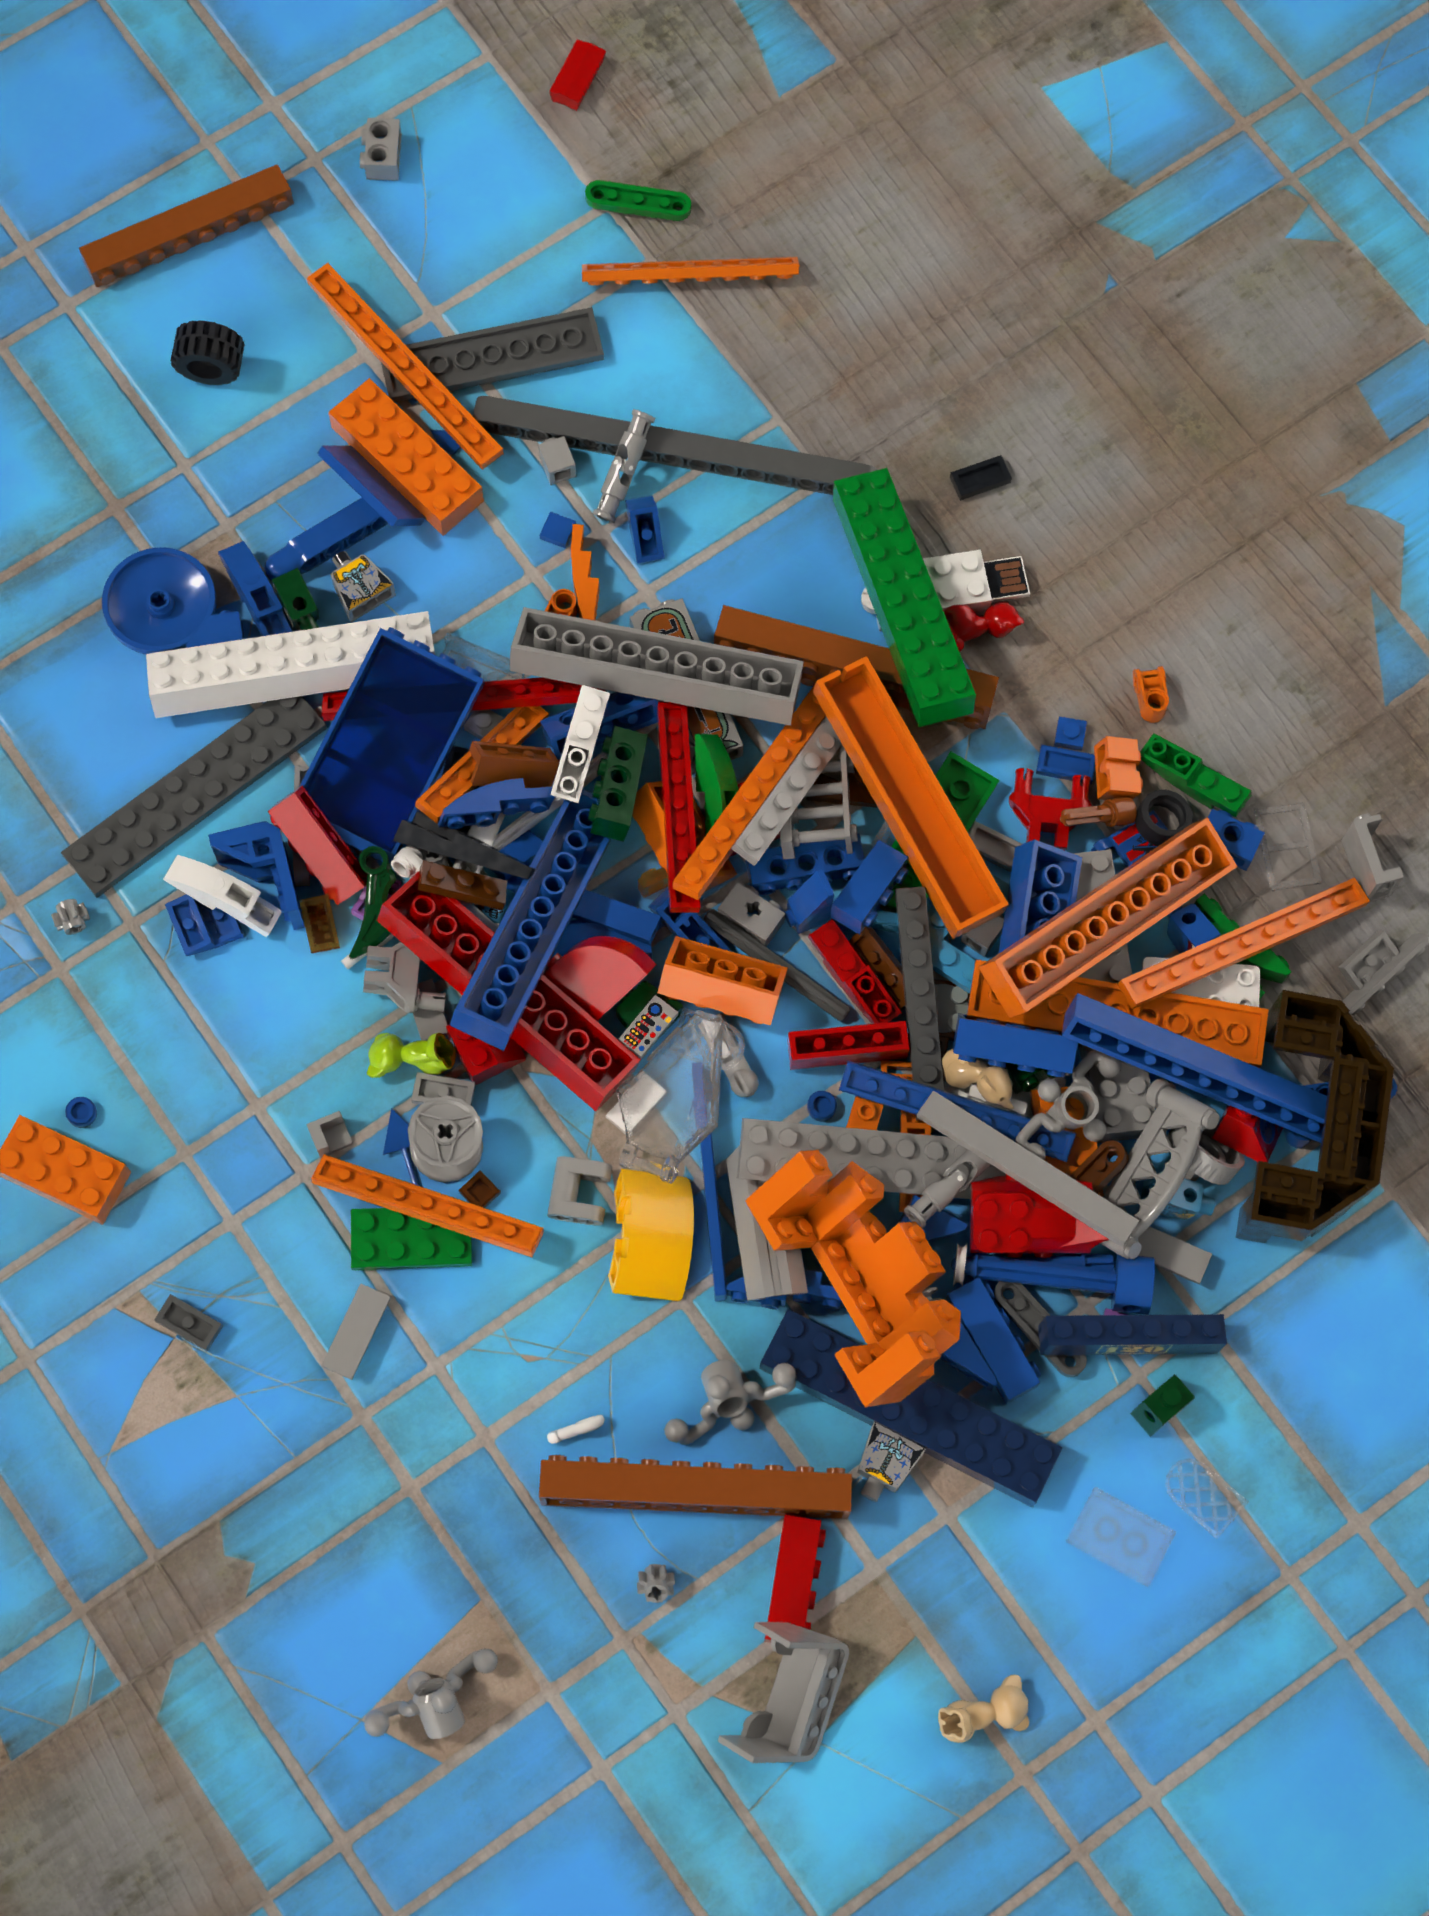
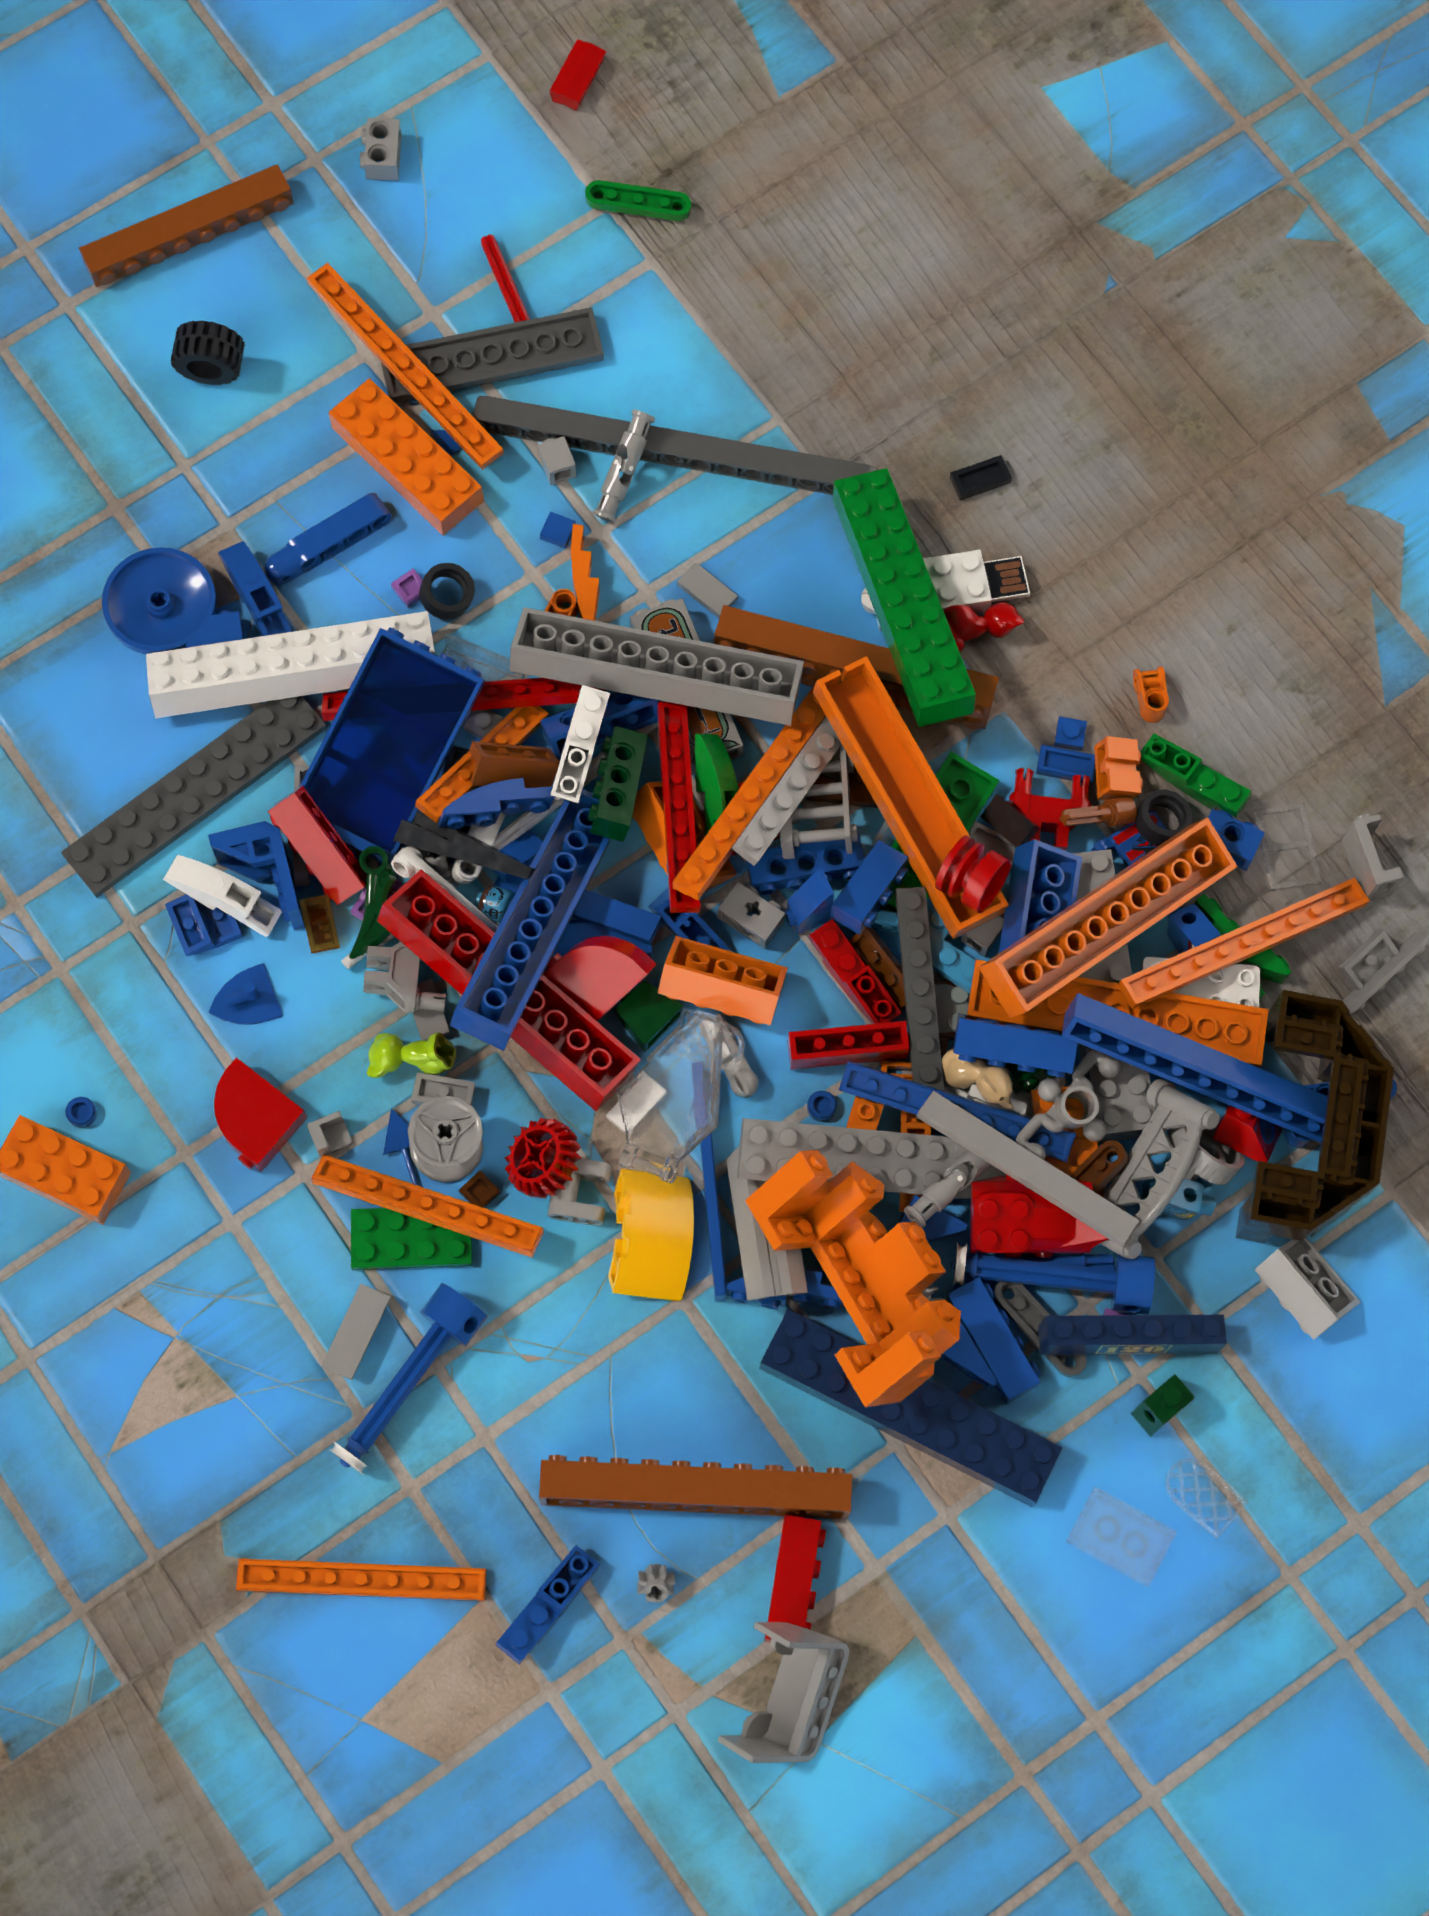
light grey gear [51,899,90,935] -> none
dark grey plate [154,1294,223,1352] -> none
dark green torso [272,568,319,631] -> none
blue tile [318,445,426,527] -> none
torso [330,551,396,622] -> none
light grey wheel [364,1648,498,1739] -> none
reddish brown plate [418,860,507,910] -> none
red slope [445,1024,526,1085] -> none
white piece [547,1415,605,1444] -> none
orange plate [582,257,799,286] -> none
tile [618,994,679,1059] -> none
blue slope [625,496,665,563] -> none
clear orange plate [638,867,668,898] -> none
light grey wheel [664,1360,796,1445] -> none
dark grey axle [703,909,850,1021] -> none
light grey torso [857,1422,926,1502] -> none
tan animal [938,1675,1029,1743] -> none
light grey piece [1138,1226,1212,1284] -> none
none -> blue shield [208,963,282,1024]
none -> red brick [214,1057,307,1172]
none -> orange tile [236,1559,487,1601]
none -> blue piece [328,1283,488,1475]
none -> medium lavender tile [391,568,422,608]
none -> black tyre [419,563,475,620]
none -> red axle [481,234,530,323]
none -> blue slope [496,1545,600,1665]
none -> red gear [505,1118,582,1199]
none -> light grey tile [677,562,738,618]
none -> red wheel [935,835,1011,914]
none -> black tile [980,794,1040,847]
none -> light grey slope [1254,1238,1360,1340]

